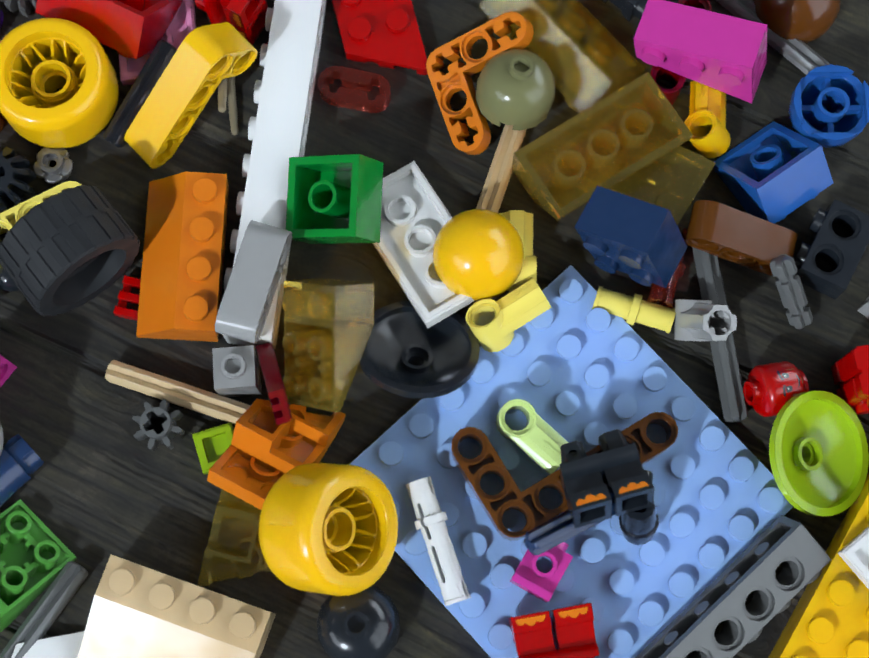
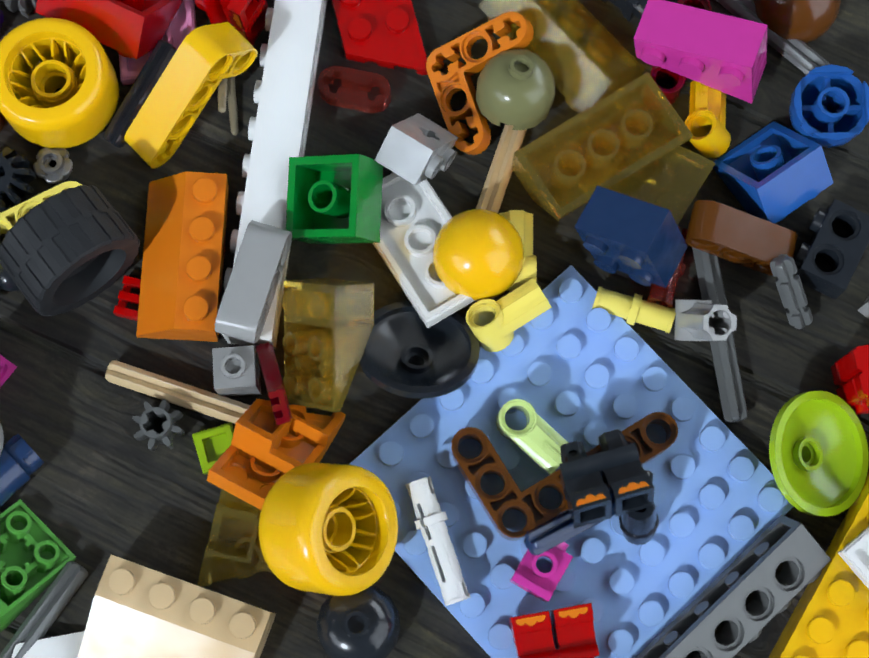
red head [743,361,809,417] -> none
none -> light grey brick [374,113,458,186]

